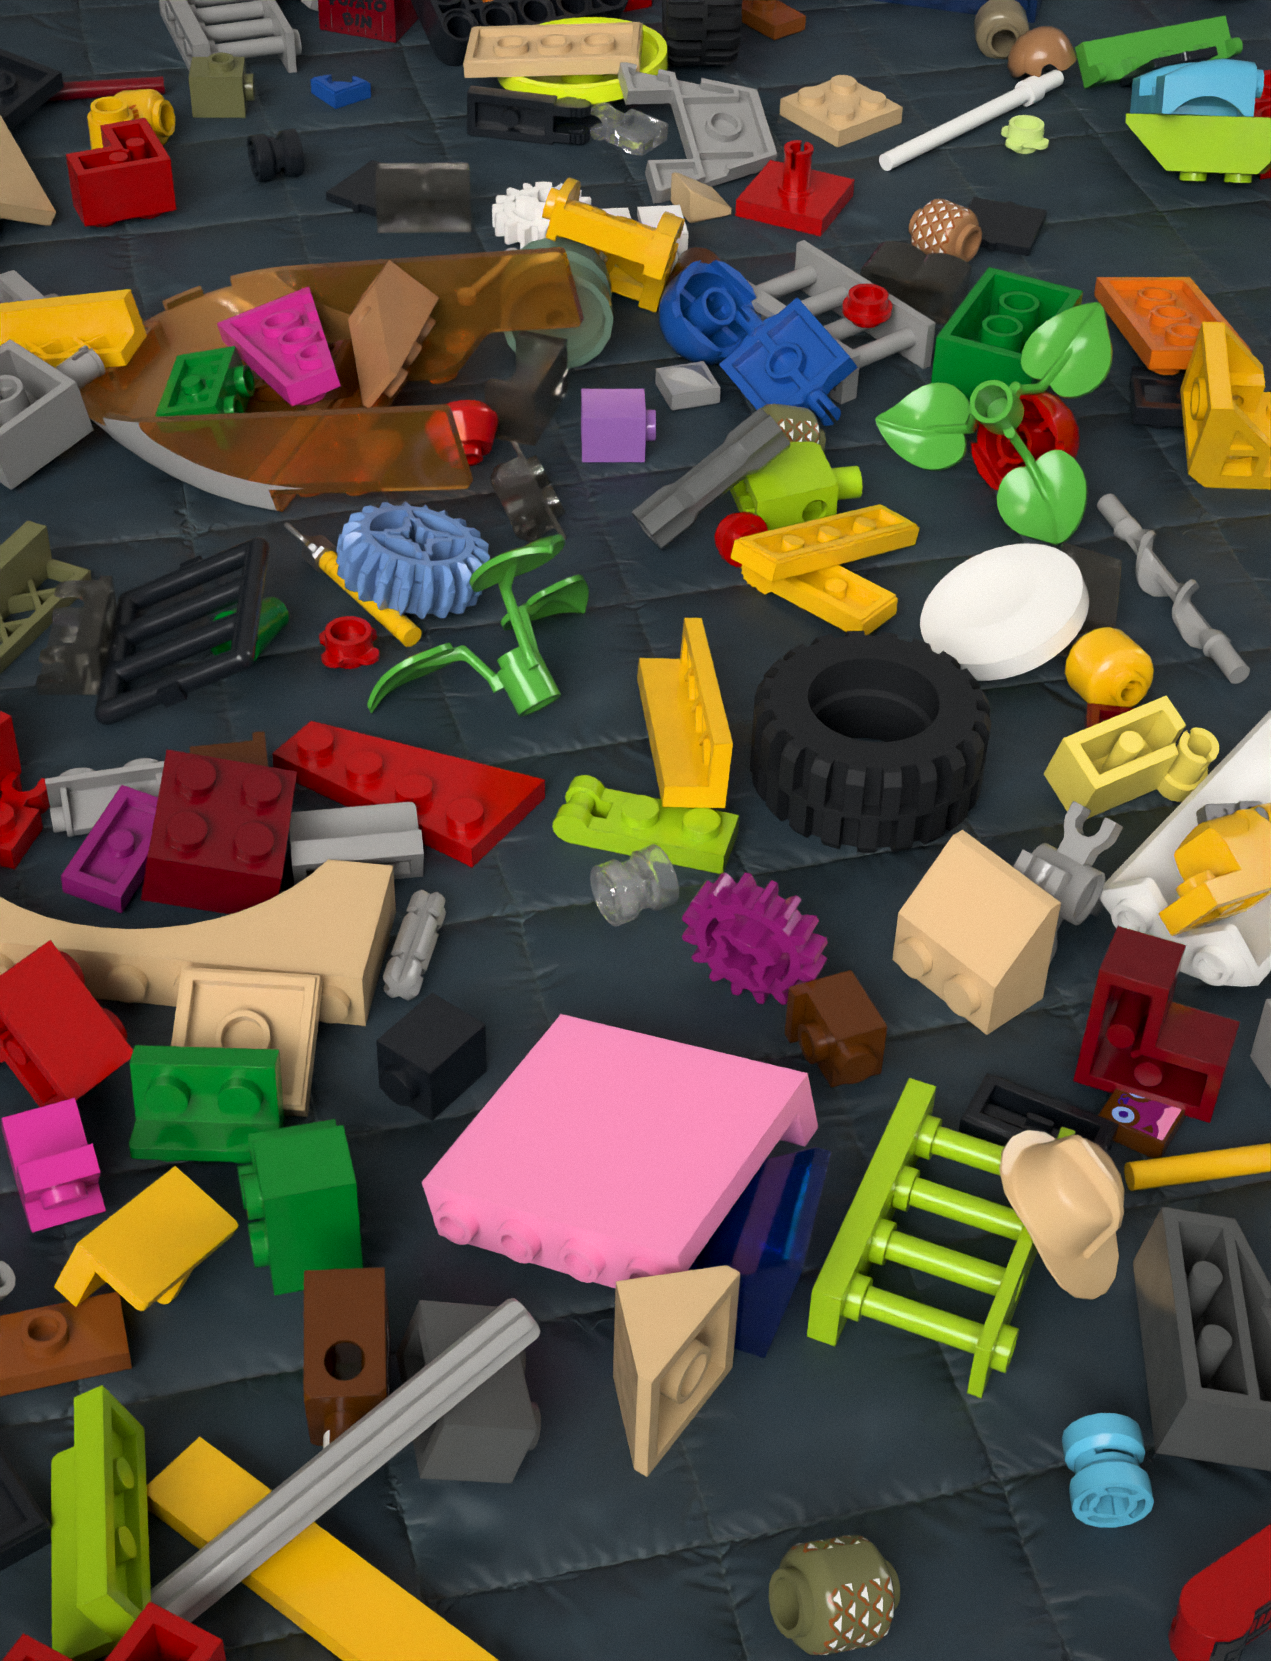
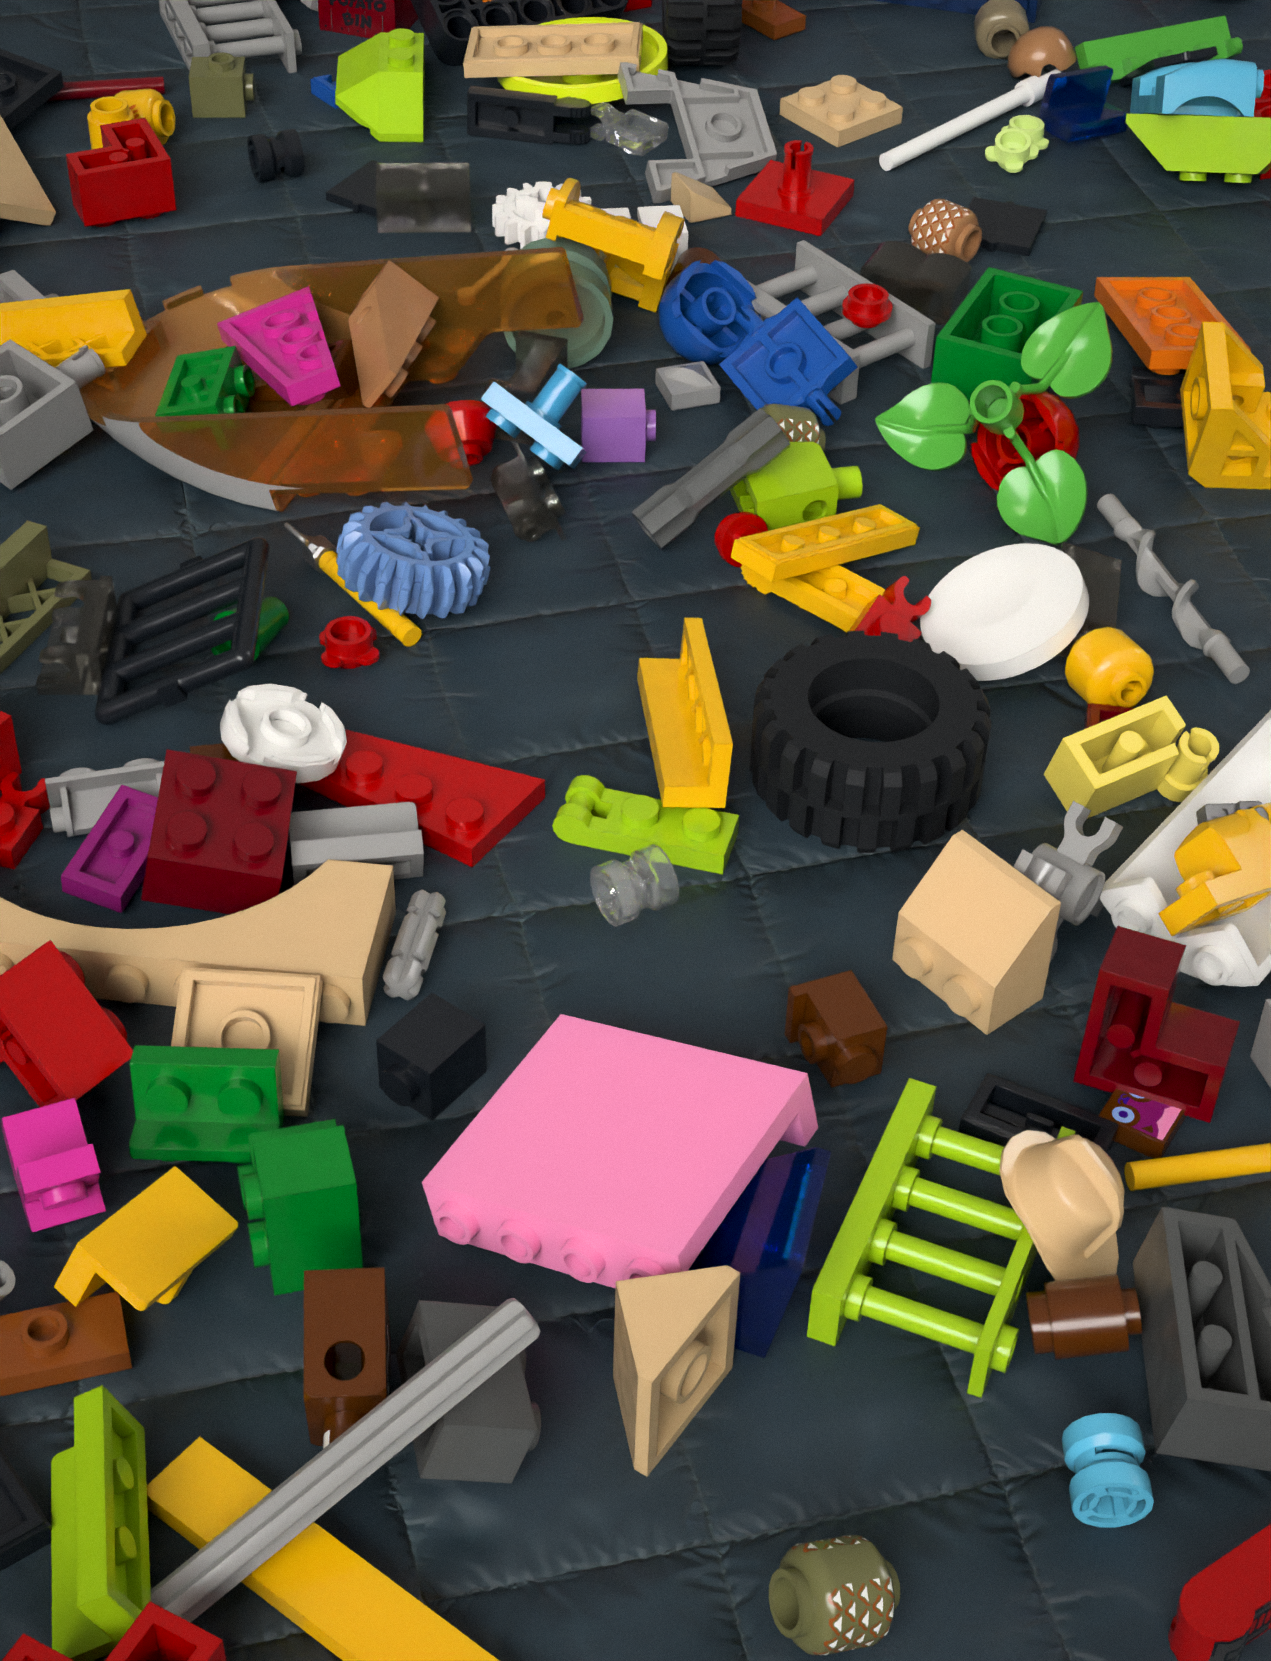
bright green plant [367,534,589,717] -> none
magenta gear [682,872,828,1005] -> none
none -> white tile [220,684,347,783]
none -> lime wedge [335,28,425,142]
none -> plate [481,363,587,470]
none -> red plate [849,576,931,642]
none -> yellowish green plate [985,128,1039,173]
none -> reddish brown brick [1026,1274,1142,1360]
none -> clear blue panel [1038,65,1128,142]

